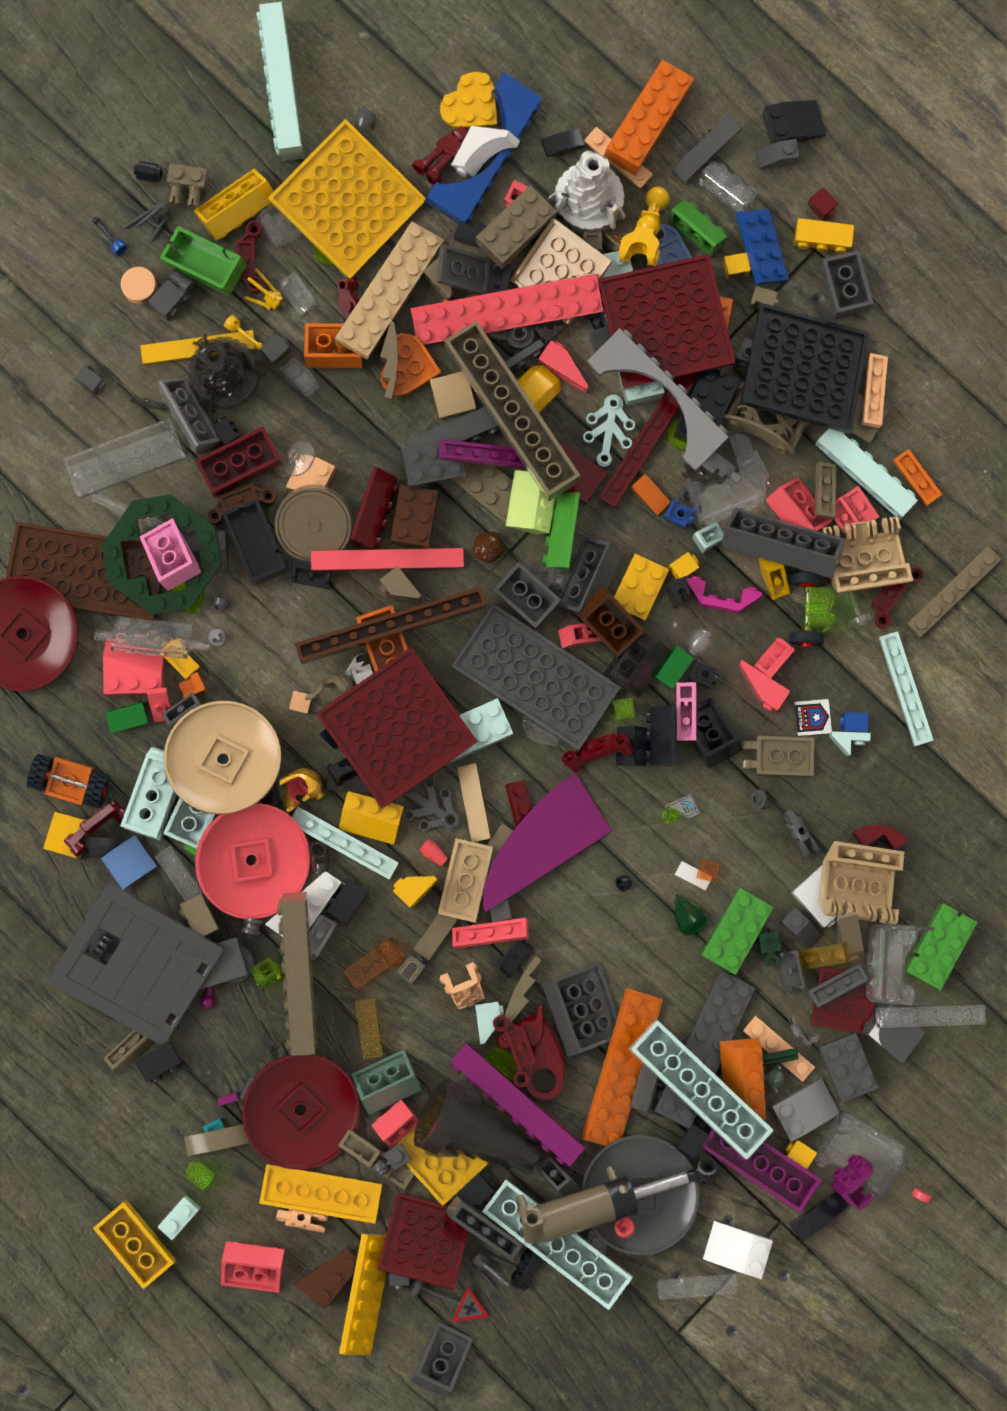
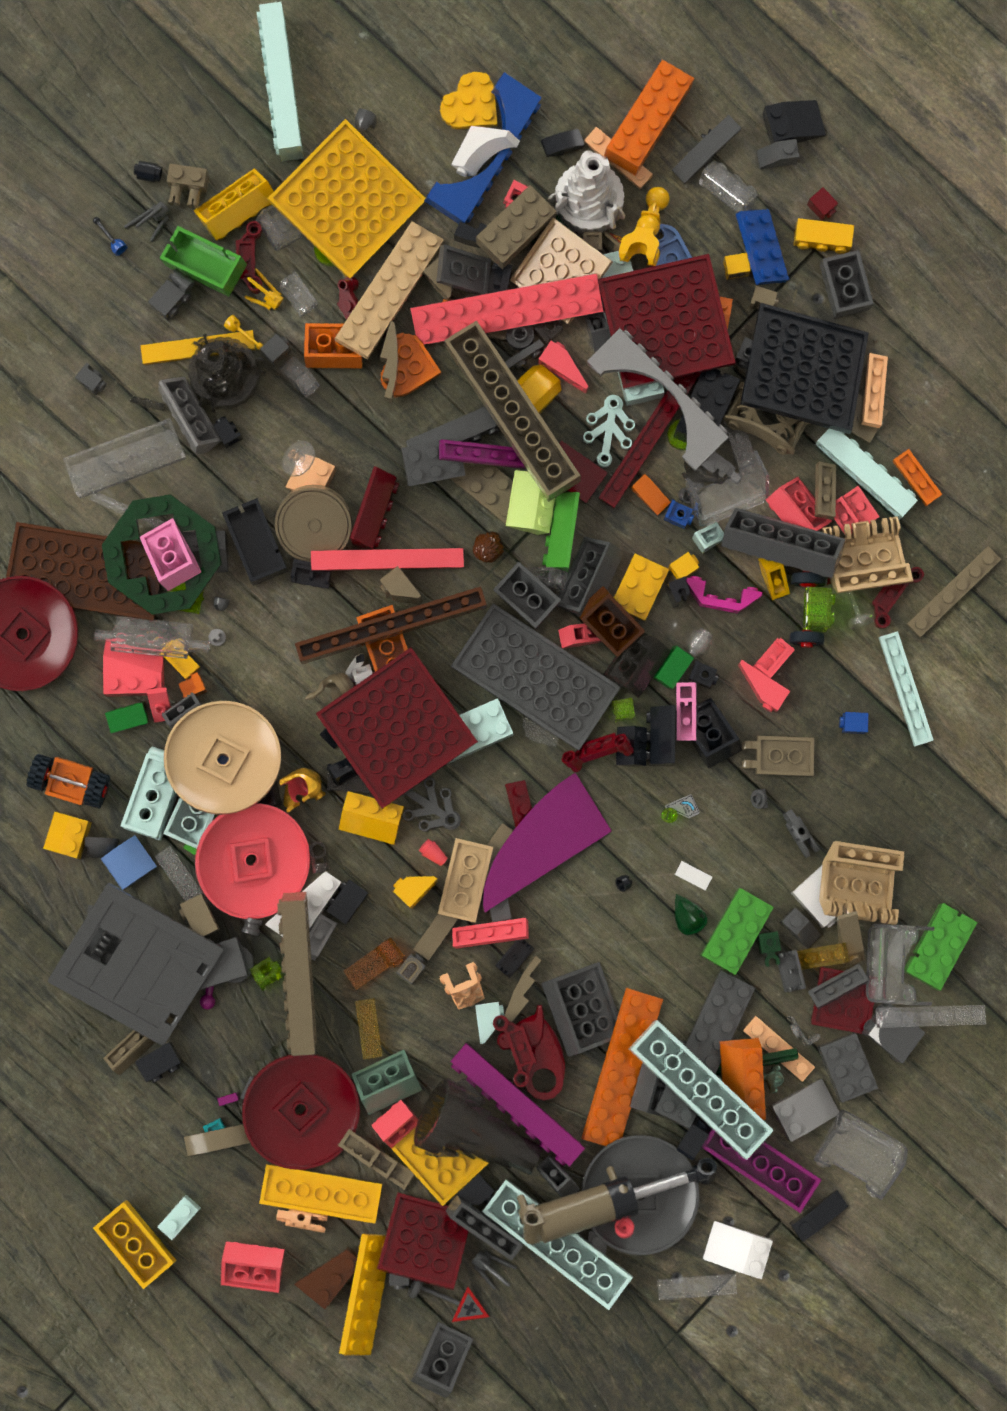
dark red plate [64,801,126,857] -> none
light nougat head [121,267,157,304] -> none
clear neon green brick [185,1160,218,1191] -> none
dark red brick [195,426,282,498] -> none
reddish brown plate [207,483,276,525] -> none
light nougat tile [289,691,312,714] -> none
light aqua plate [292,807,399,880] -> none
dark grey plate [373,1143,412,1176] -> none
reddish brown brick [391,485,438,549] -> none
dark red piece [412,126,468,186] -> none
tan slope [430,371,476,419] -> none
tan slope [457,763,491,842] -> none
clear neon green tile [485,1045,522,1084] -> none
black hinge [510,1247,542,1291] -> none
bright green slope [669,200,727,258] -> none
clear orange plate [696,859,720,883] -> none
yellow brick [785,1139,817,1169] -> none
sticker [794,699,832,736] -> none
light aqua slope [829,732,871,757] -> none
magenta piece [831,1154,873,1210] -> none
dark red brick [852,825,908,850] -> none
coral tile [912,1188,933,1203] -> none

